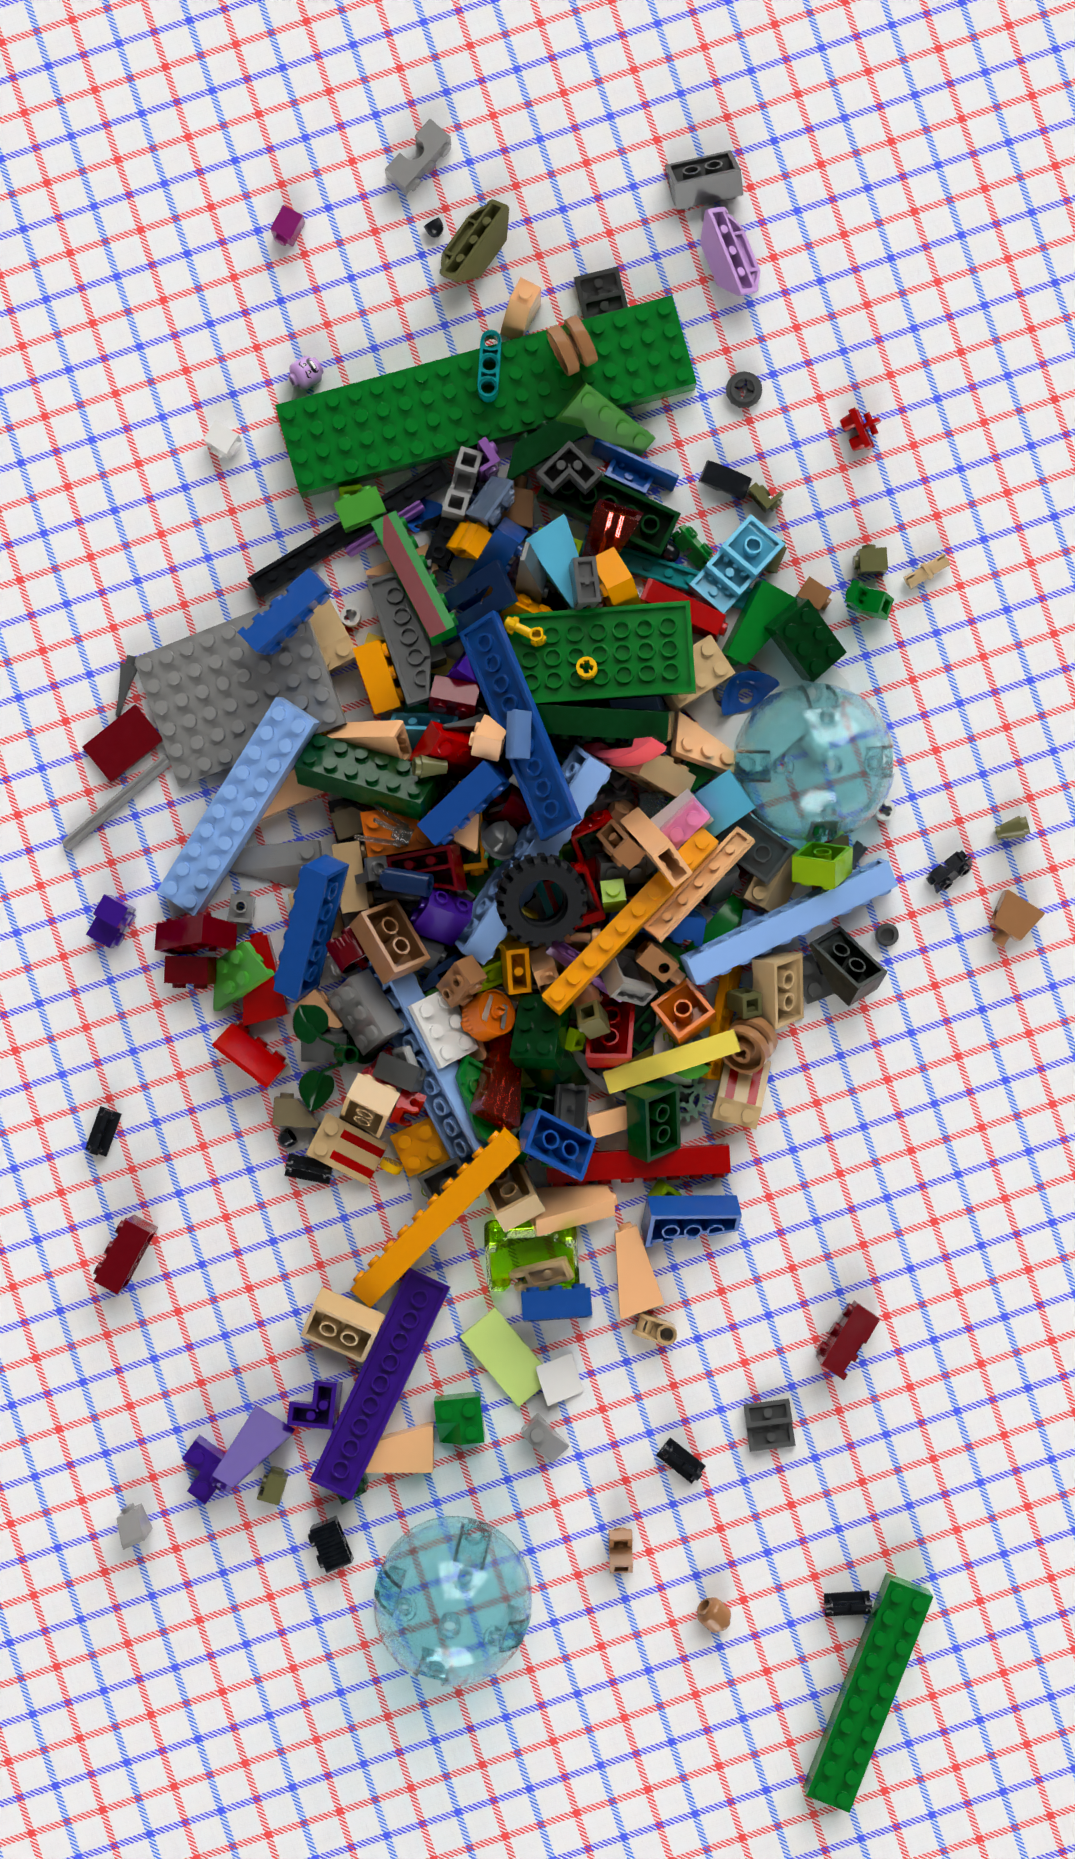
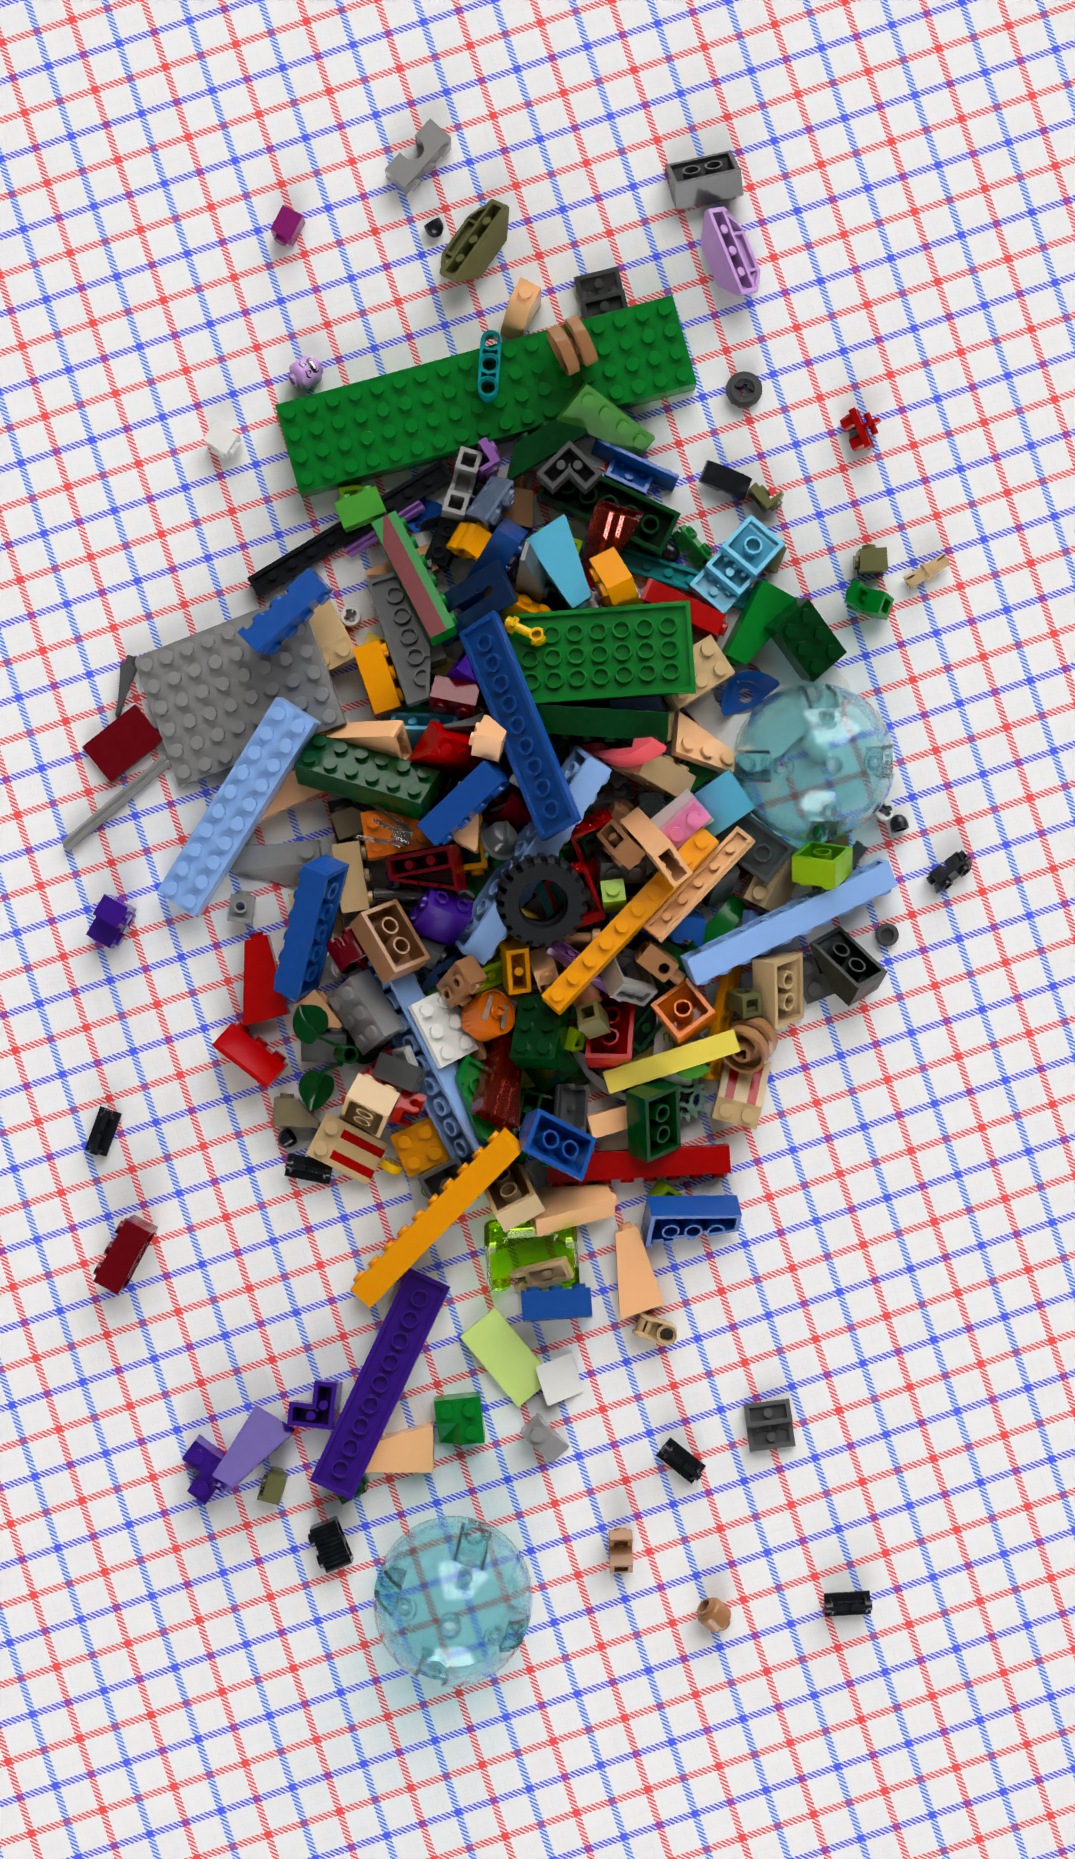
light grey slope [116,1503,153,1550] -> none
dark red wedge [155,912,237,955] -> none
dark red brick [164,956,217,989] -> none
bright green wing [213,942,275,1011] -> none
tan brick [301,1287,385,1363] -> none
flat silver bracket [355,856,388,884] -> none
dark blue brick [379,867,434,897] -> none
olive cone [412,755,448,778] -> none
medium blue panel [505,709,532,759] -> none
dark grey hinge [569,556,601,610] -> none
yellow bush [576,656,598,680] -> none
medium nougat brick [795,576,832,612] -> none
green brick [803,1572,933,1813] -> none
dark red wedge [816,1300,880,1380] -> none
medium nougat torso [989,890,1045,947] -> none
olive cone [995,816,1030,840] -> none
none -> black hinge [890,814,909,833]

